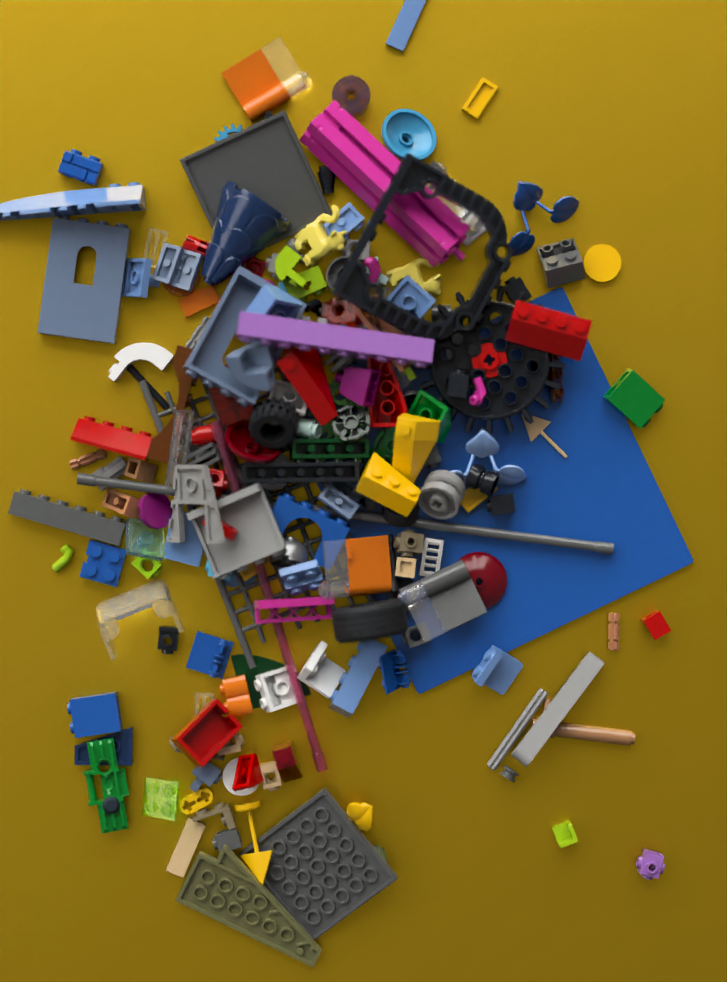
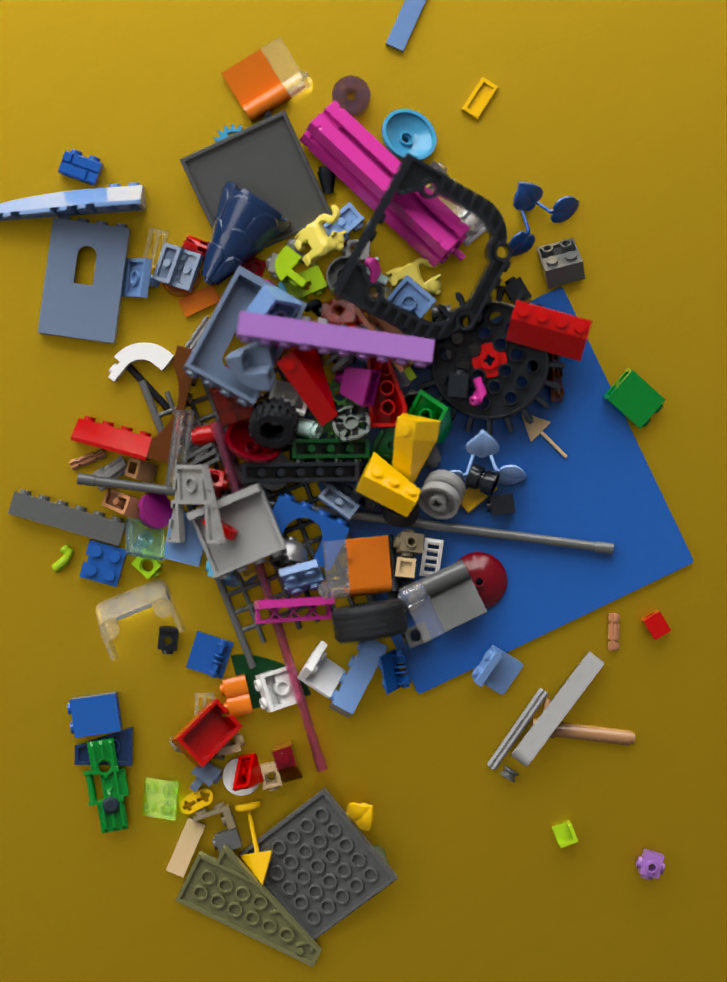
yellow tile [583,244,621,283] -> none

